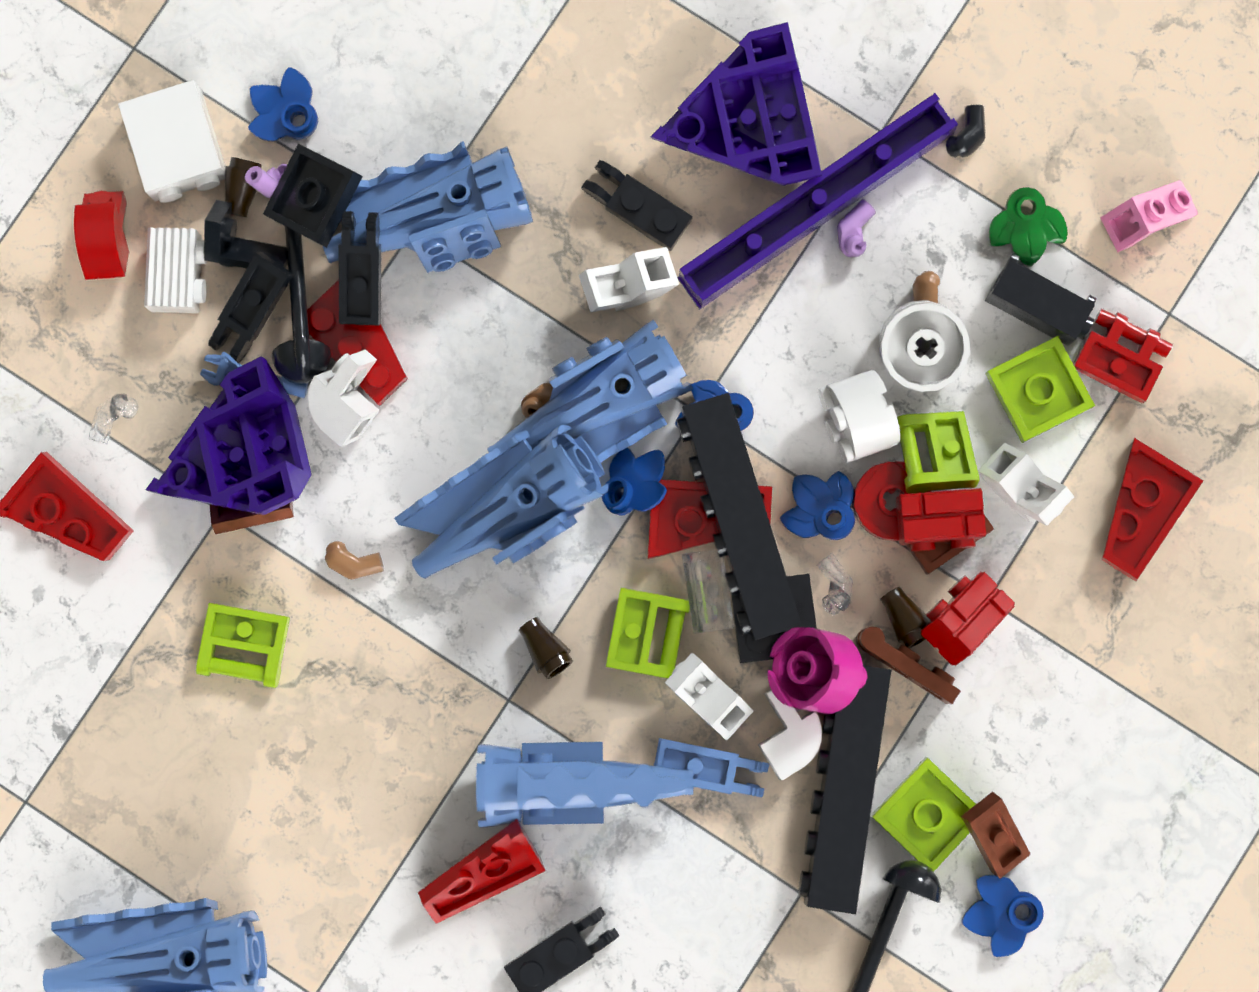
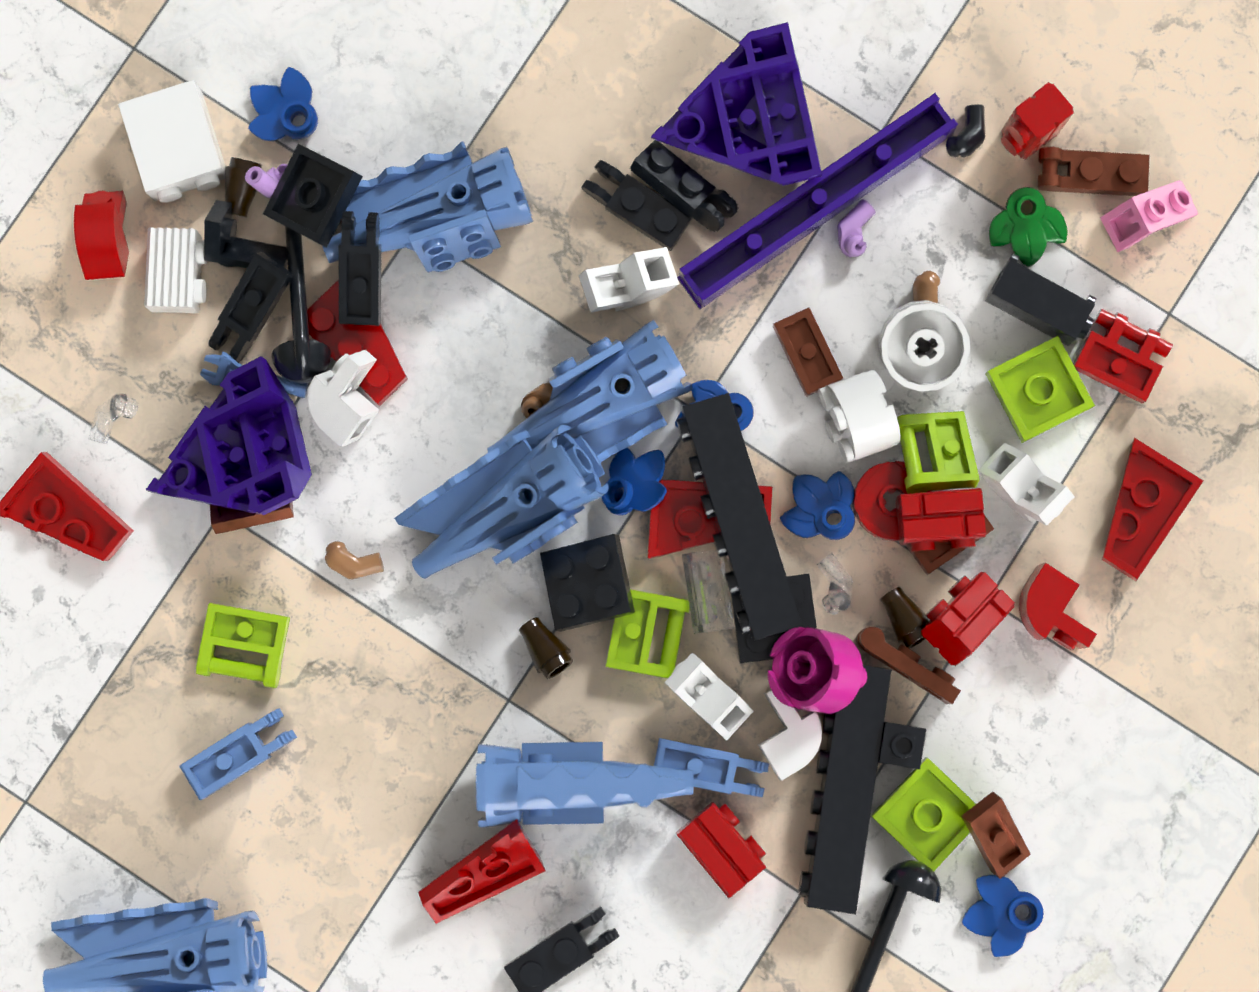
none -> medium blue hinge [179,708,297,801]
none -> black plate [540,534,635,632]
none -> black hinge [630,140,738,232]
none -> red brick [676,802,766,898]
none -> copper plate [772,307,843,397]
none -> black brick [878,722,926,769]
none -> red brick [1001,82,1074,160]
none -> red brick [1019,563,1097,651]
none -> copper plate [1037,147,1150,196]

